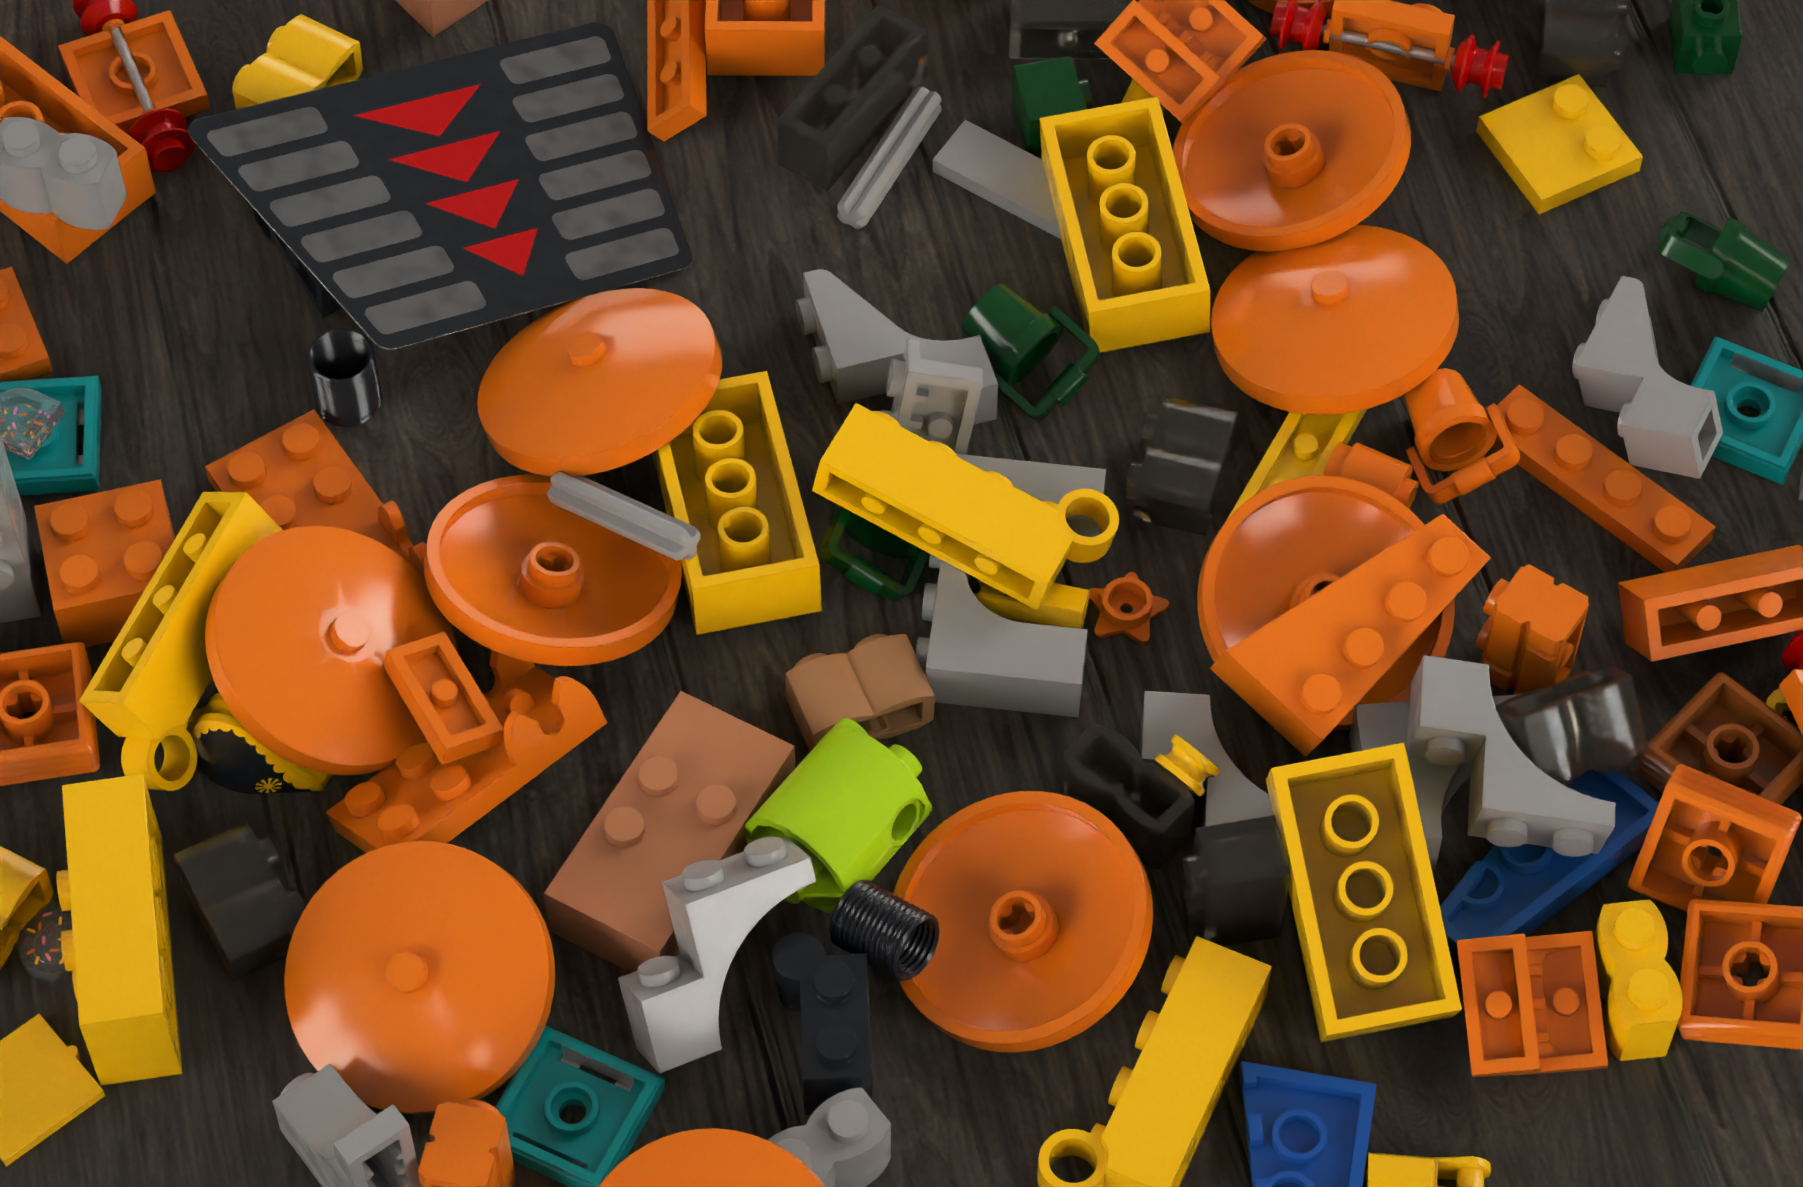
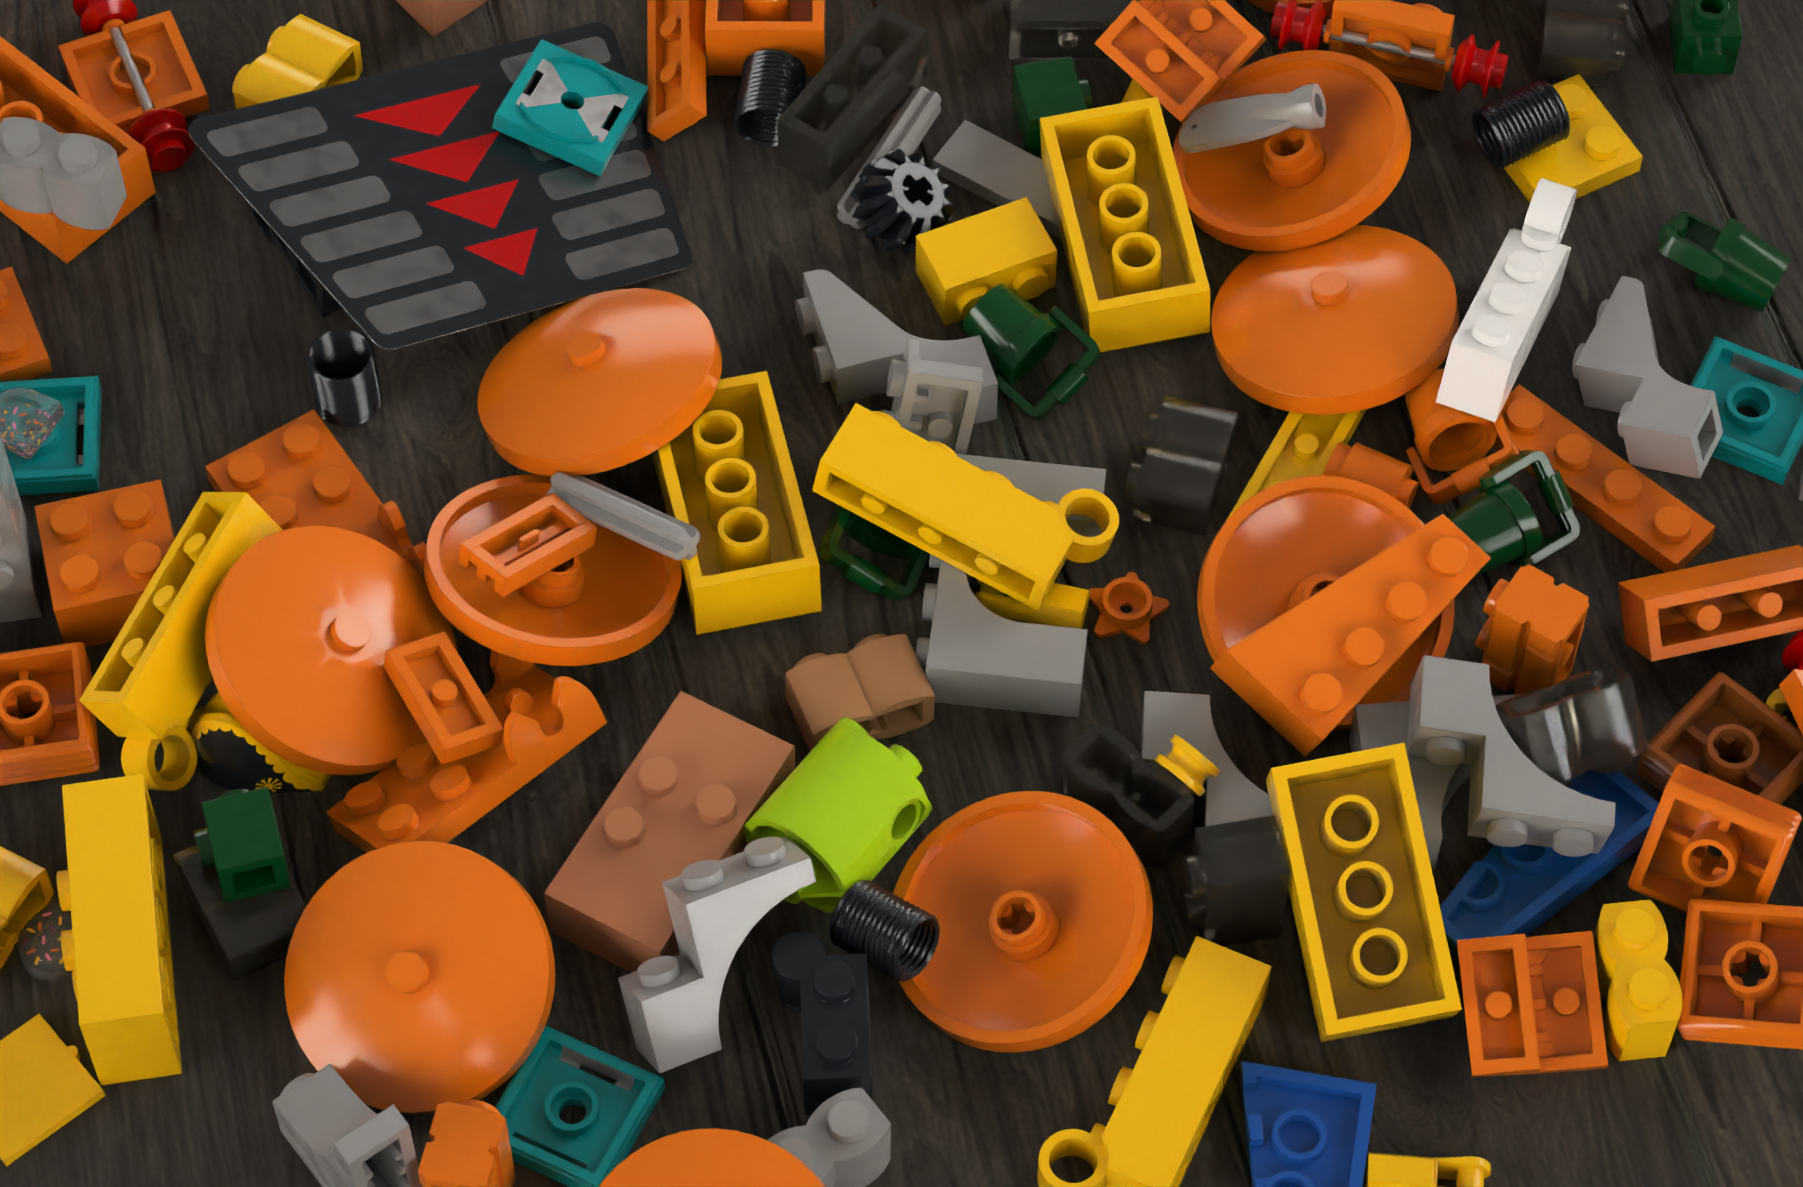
none -> dark green brick [194,787,291,904]
none -> orange tile [458,493,598,598]
none -> teal piece [492,39,649,177]
none -> black piece [734,49,807,147]
none -> black gear [850,148,956,256]
none -> yellow brick [915,197,1057,326]
none -> light grey piece [1179,83,1327,153]
none -> white hinge [1436,178,1577,422]
none -> dark green piece [1448,450,1580,577]
none -> black piece [1472,80,1570,169]

